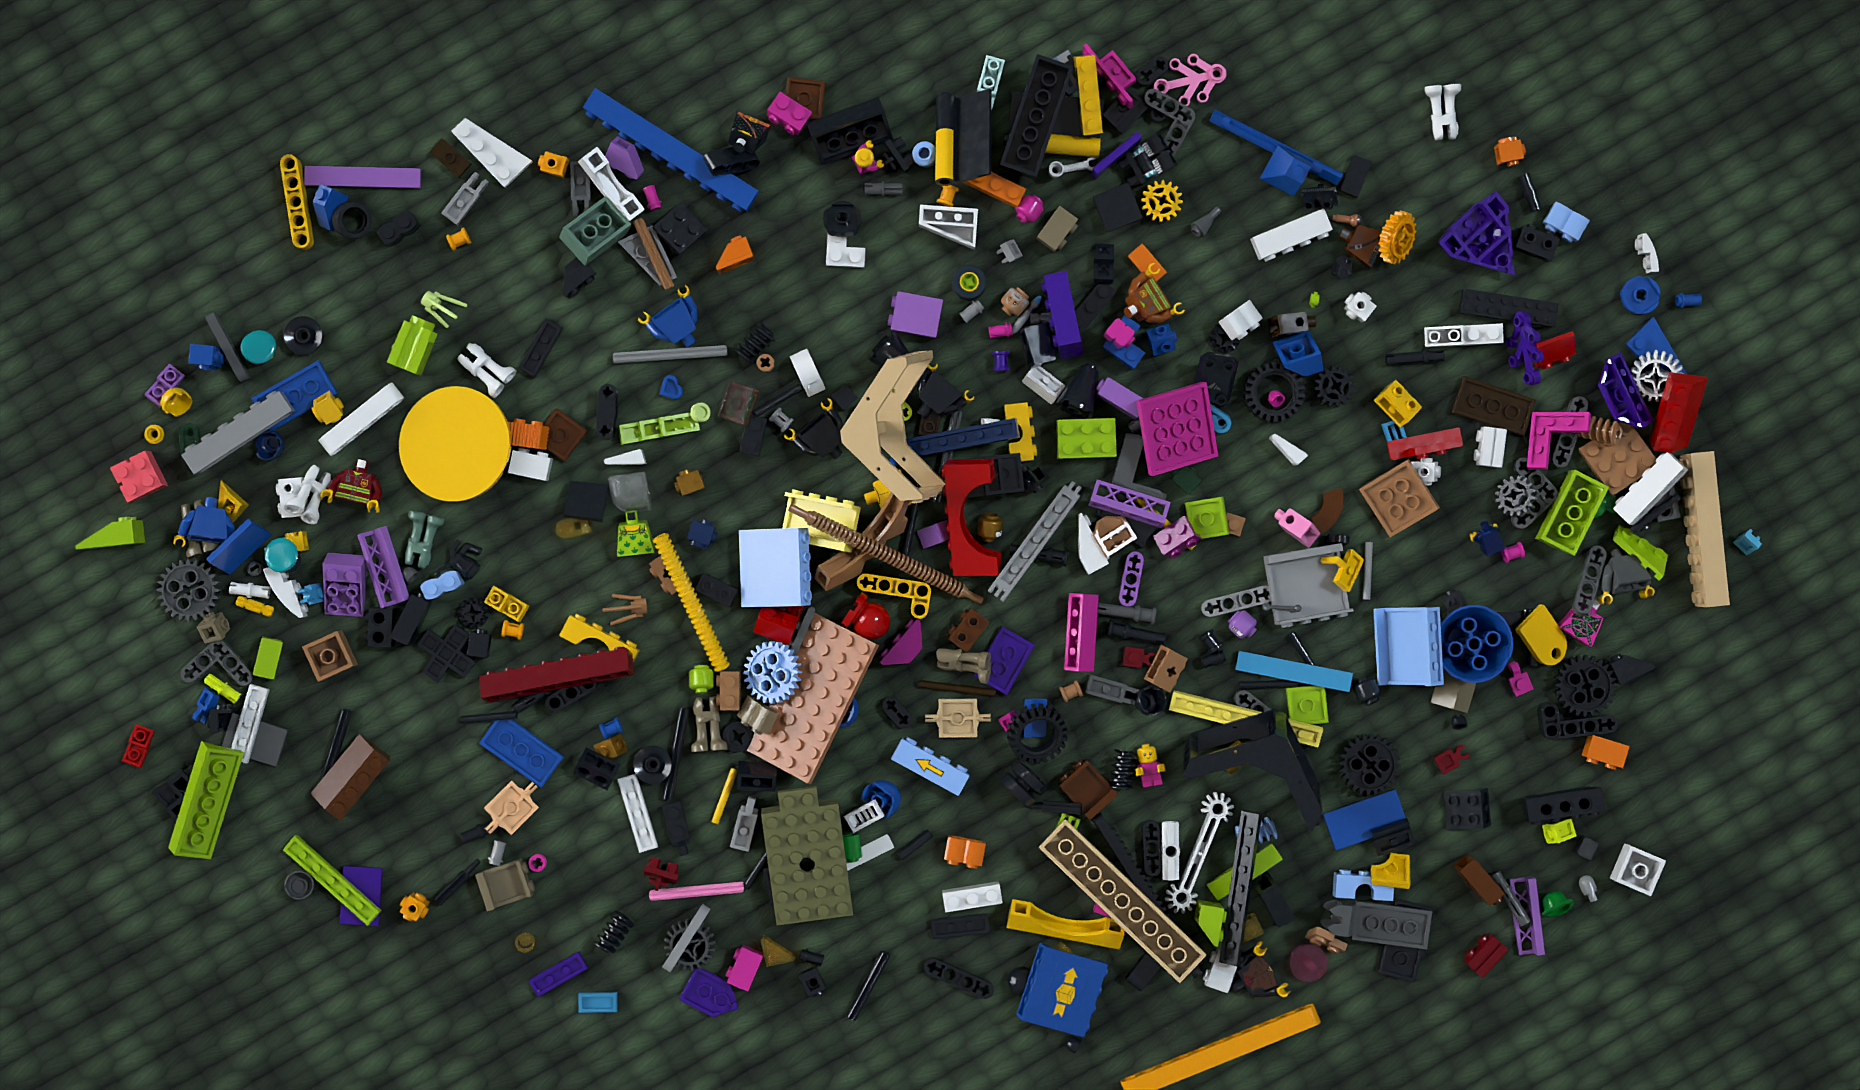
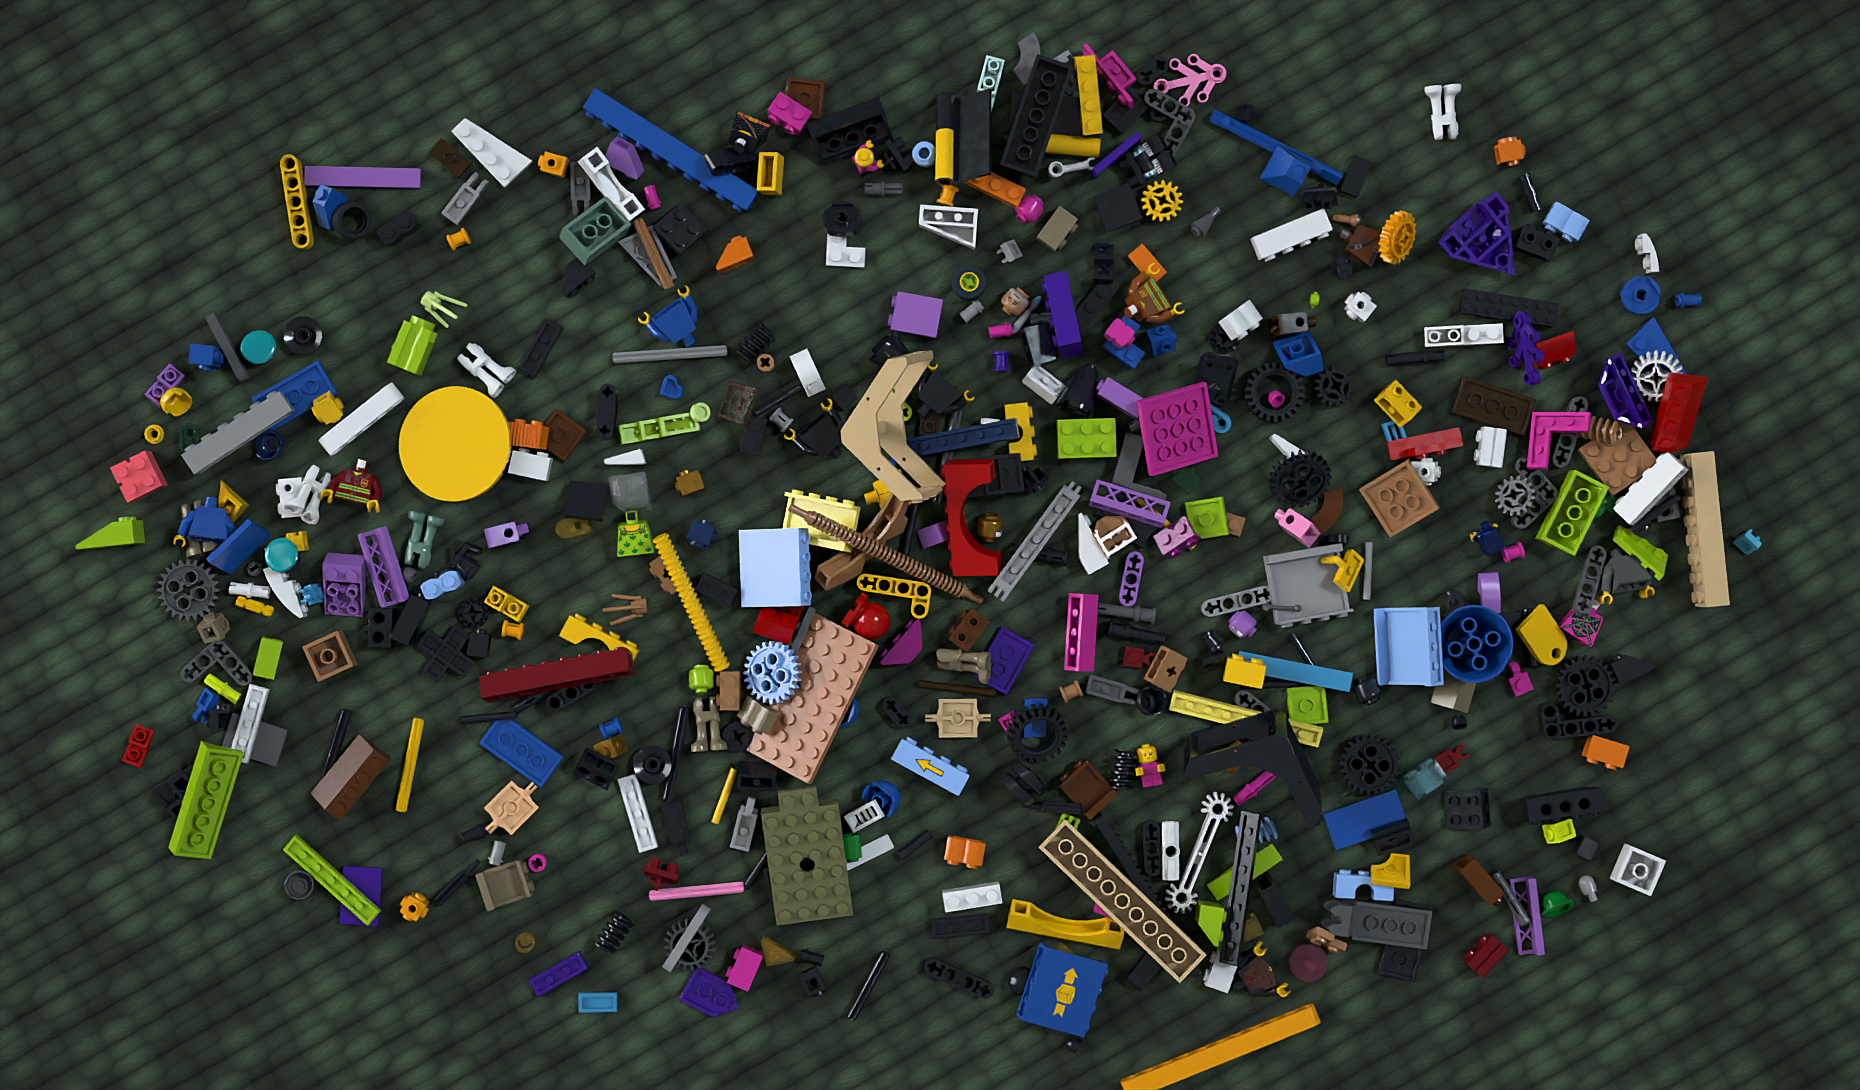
none -> yellow axle [396,718,424,812]
none -> medium lavender torso [484,522,530,549]
none -> yellow piece [757,152,784,195]
none -> flat silver tile [1013,32,1040,86]
none -> yellow brick [1223,653,1266,689]
none -> dark pink pin [1232,771,1277,807]
none -> black tile [1235,104,1255,124]
none -> black gear [1269,450,1332,508]
none -> clear light blue brick [1403,758,1448,800]
none -> medium lavender slope [1478,572,1501,613]

